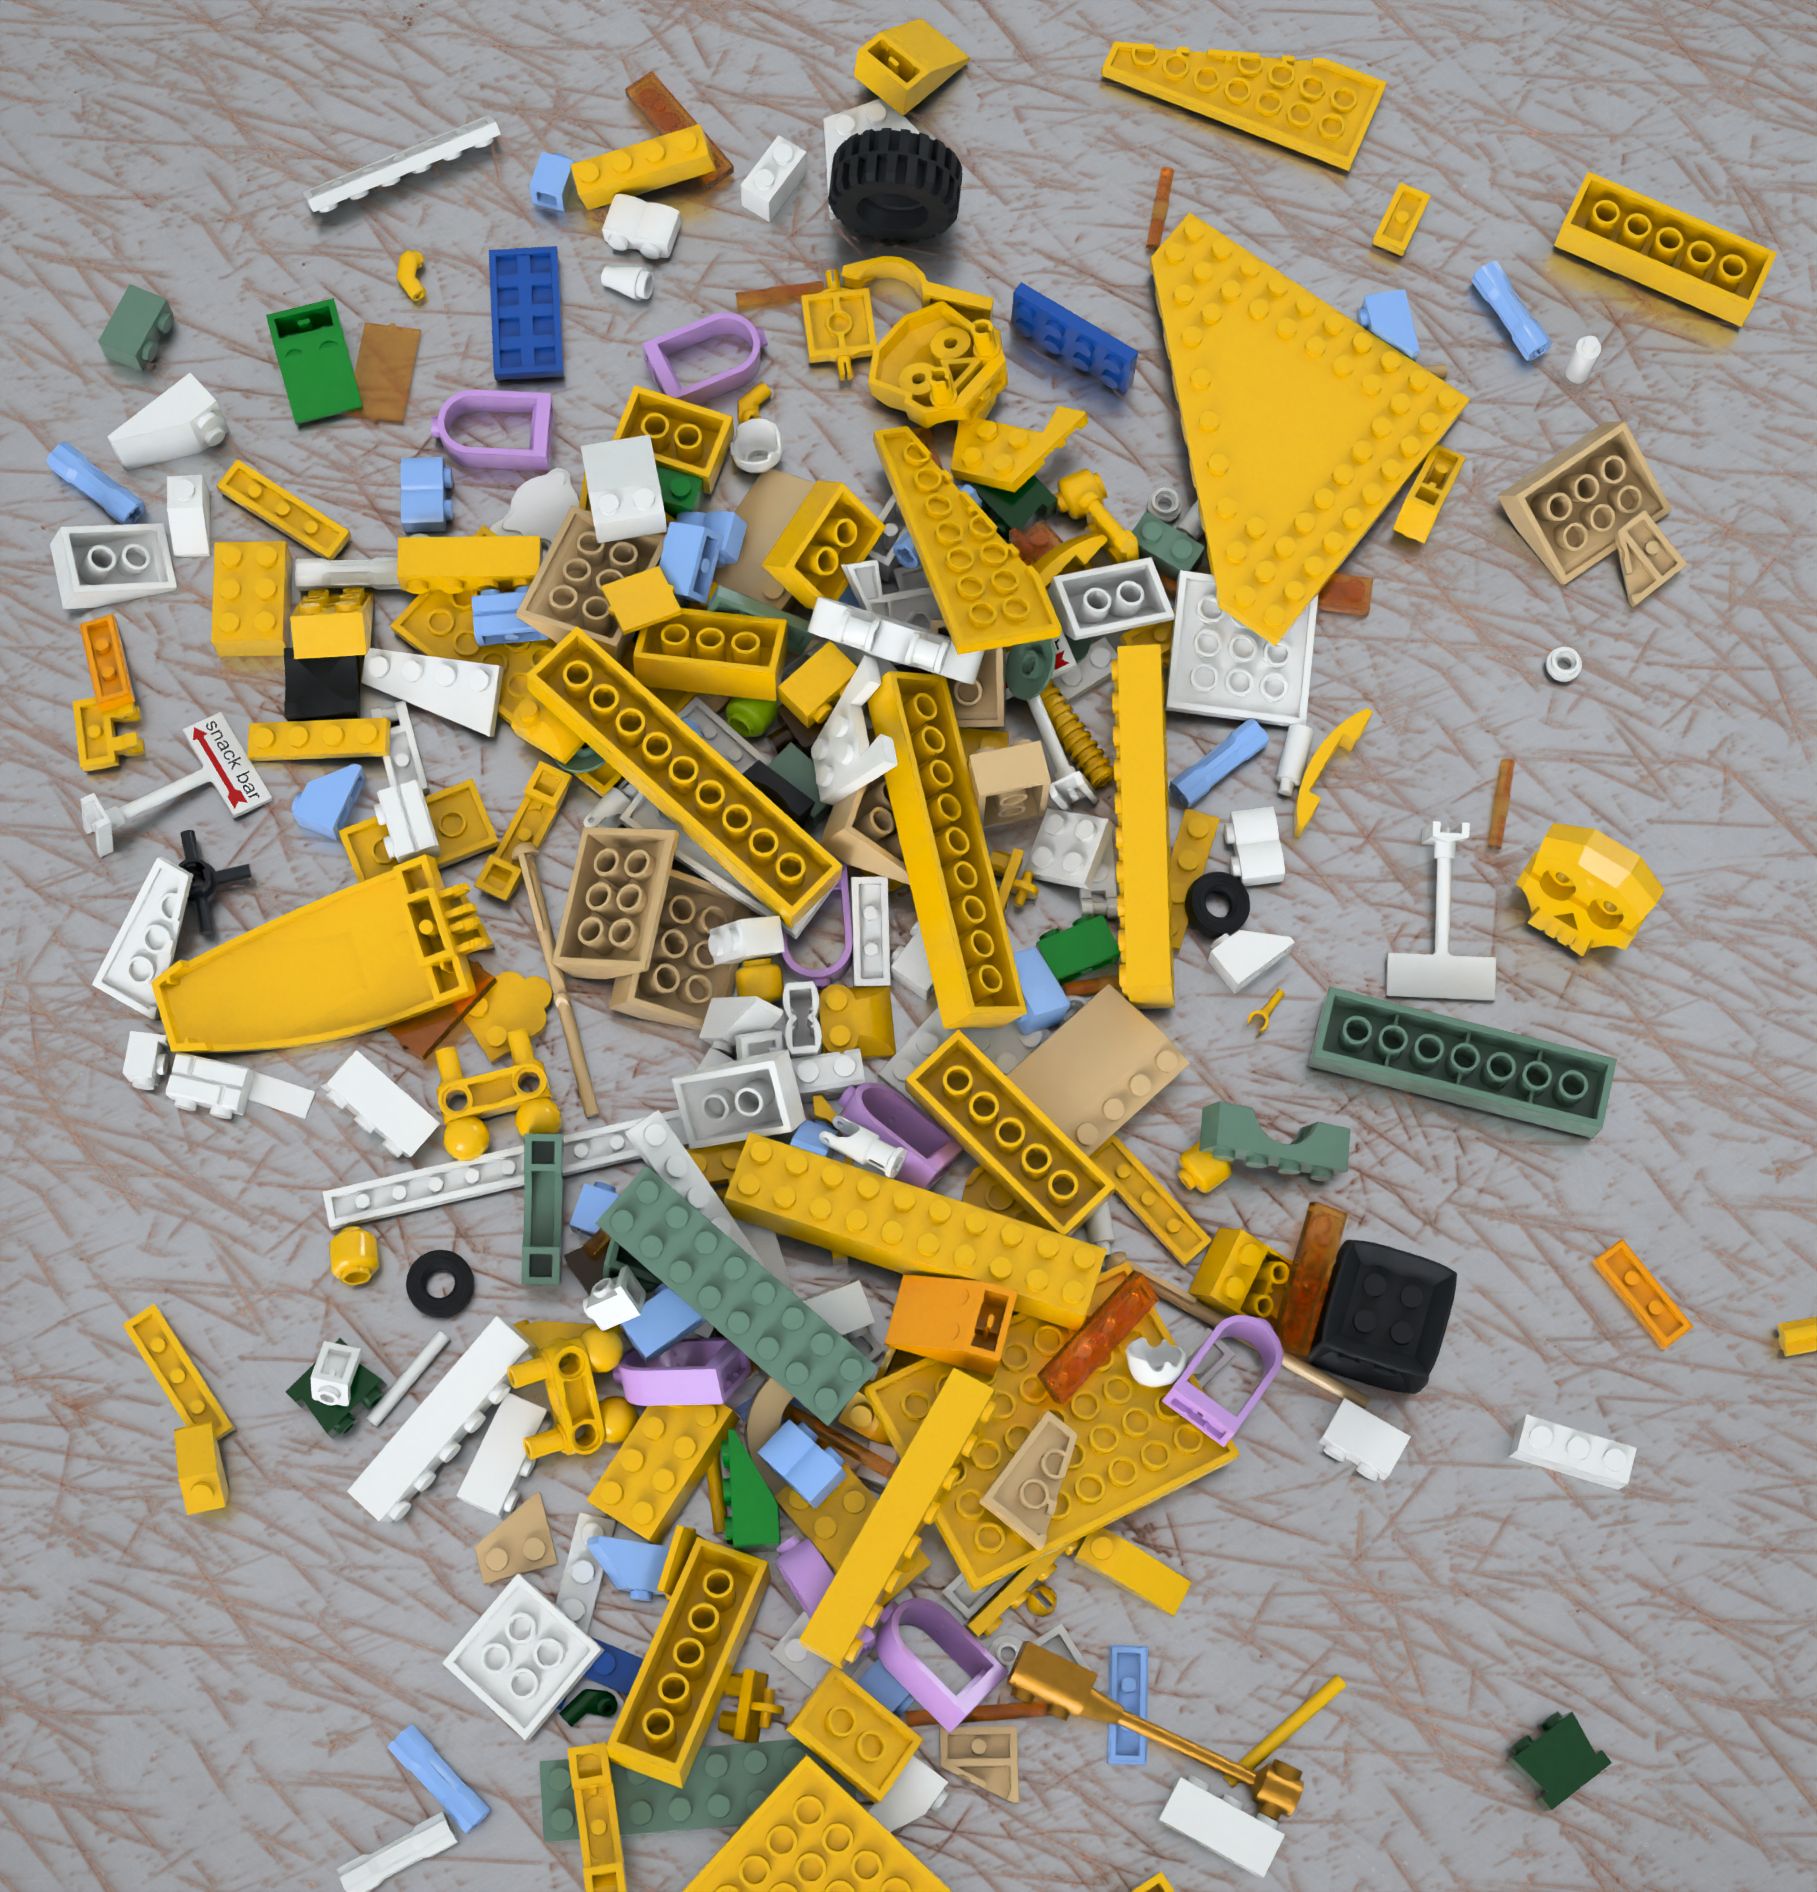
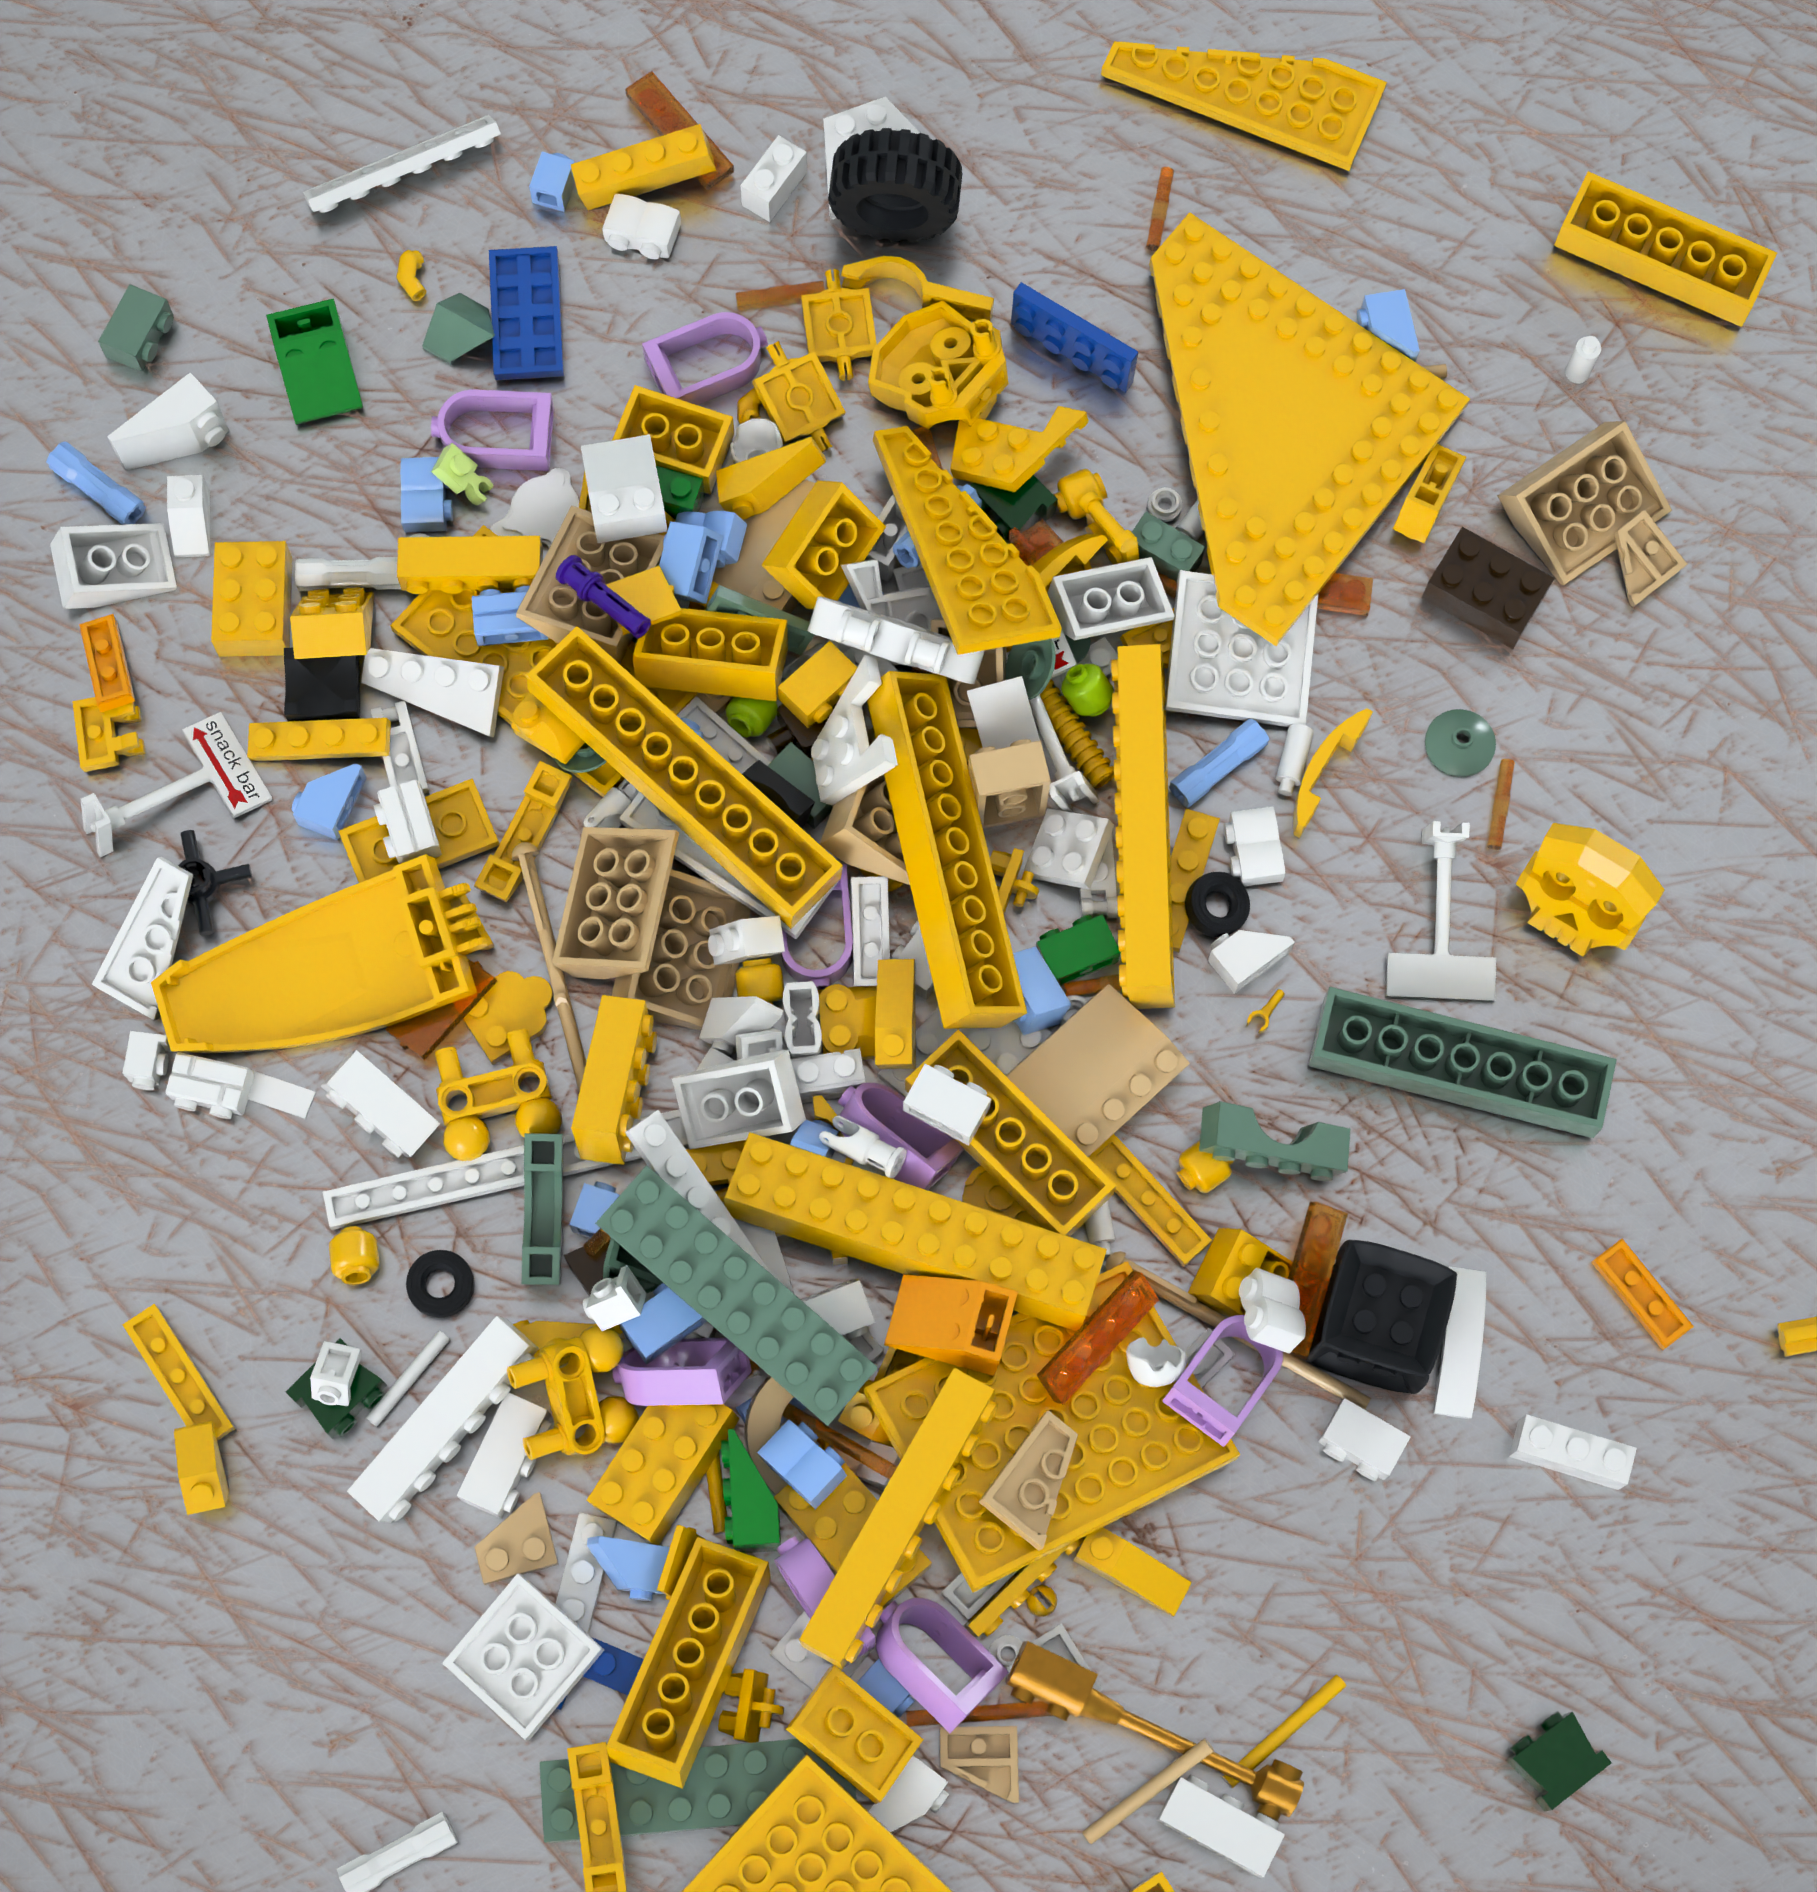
yellow plate [216,459,352,560] -> none
clear orange piece [347,322,421,424] -> none
light blue axle [387,1724,492,1834] -> none
dark green arm [559,1689,617,1727] -> none
white cone [601,266,655,301] -> none
yellow slope [854,18,970,116] -> none
light blue tile [1107,1645,1148,1765] -> none
yellow plate [1372,182,1431,257] -> none
light blue axle [1471,261,1553,361] -> none
white plate [1546,647,1582,682] -> none
none -> sand green slope [422,293,495,365]
none -> yellowish green plate [431,443,494,506]
none -> dark purple pin [556,555,651,638]
none -> yellow brick [571,995,657,1165]
none -> yellow slope [716,437,826,520]
none -> yellow plate [752,341,846,453]
none -> yellow slope [875,959,916,1069]
none -> white brick [903,1064,991,1146]
none -> white sticker [967,676,1040,749]
none -> lime head [1061,664,1114,717]
none -> tan bar [1082,1738,1214,1844]
none -> white brick [1239,1267,1306,1354]
none -> dark brown brick [1422,527,1554,649]
none -> sand green dish [1425,709,1496,777]
none -> white slope [1433,1266,1486,1419]

